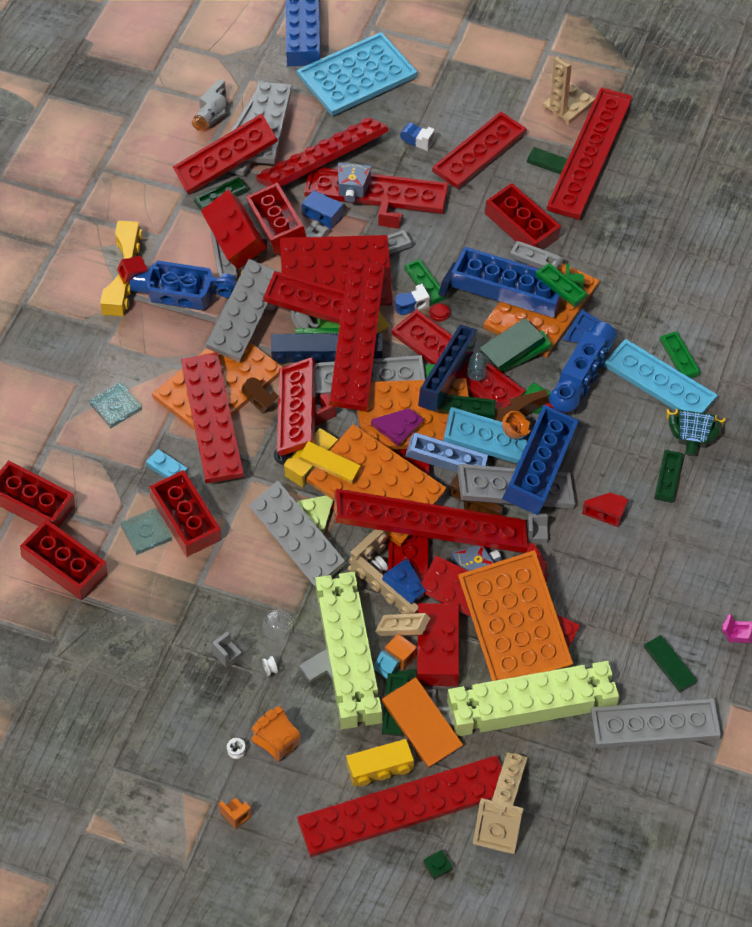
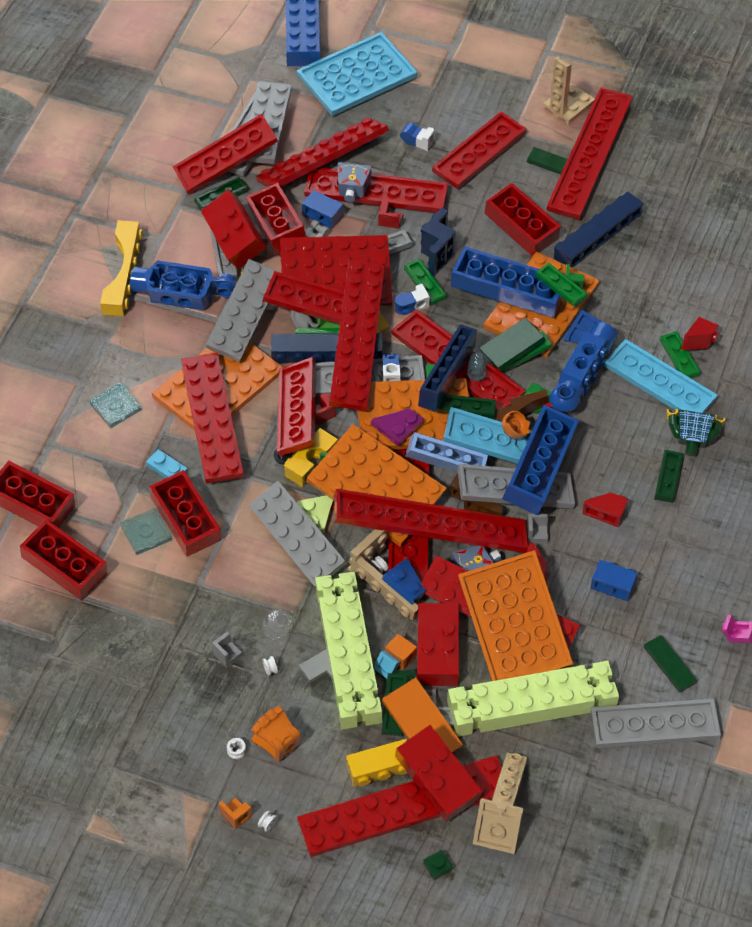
red panel [117,256,147,284] -> none
light grey plate [192,79,227,131] -> none
reddish brown leg [241,377,279,414] -> none
yellow tile [299,441,361,484] -> none
tan plate [375,613,430,636] -> none
red piece [429,303,450,322] -> none
dark blue tile [438,262,456,297] -> none
light grey plate [510,241,563,269] -> none
none -> white bush [258,810,278,833]
none -> white leg [383,354,400,381]
none -> red brick [395,725,482,822]
none -> dark blue bracket [420,207,456,276]
none -> dark blue brick [554,191,643,268]
none -> blue brick [590,560,638,602]
none -> red slope [681,317,719,350]

